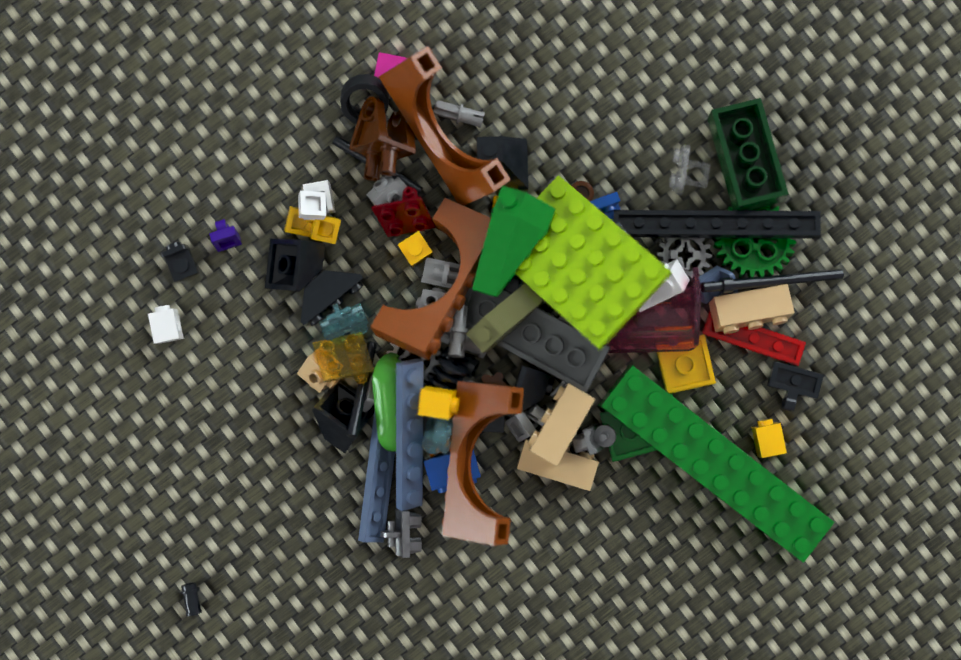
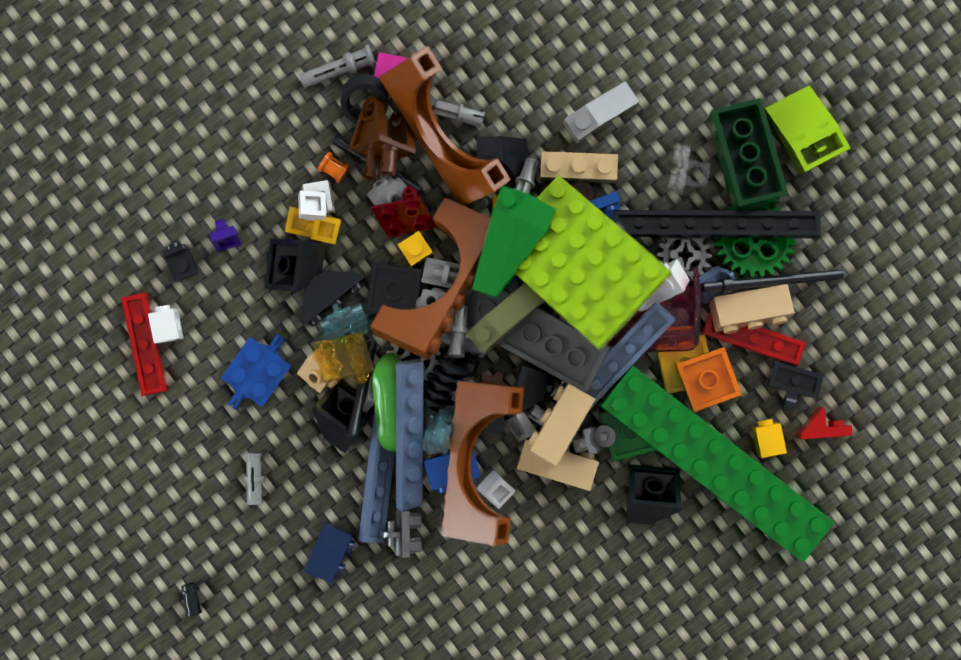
yellow brick [418,386,459,420] -> none
none -> red tile [121,292,168,396]
none -> blue plate [221,334,292,410]
none -> light grey pin [244,453,264,505]
none -> light grey pin [299,44,376,89]
none -> dark blue brick [304,522,356,583]
none -> orange bush [317,152,350,184]
none -> black plate [365,262,423,314]
none -> white slope [477,470,516,509]
none -> light grey axle [515,158,540,194]
none -> tan brick [539,151,618,183]
none -> light grey slope [563,81,639,144]
none -> sand blue plate [582,301,675,410]
none -> black slope [626,464,682,525]
none -> orange plate [675,347,742,412]
none -> lime slope [764,85,851,175]
none -> red slope [796,406,853,439]

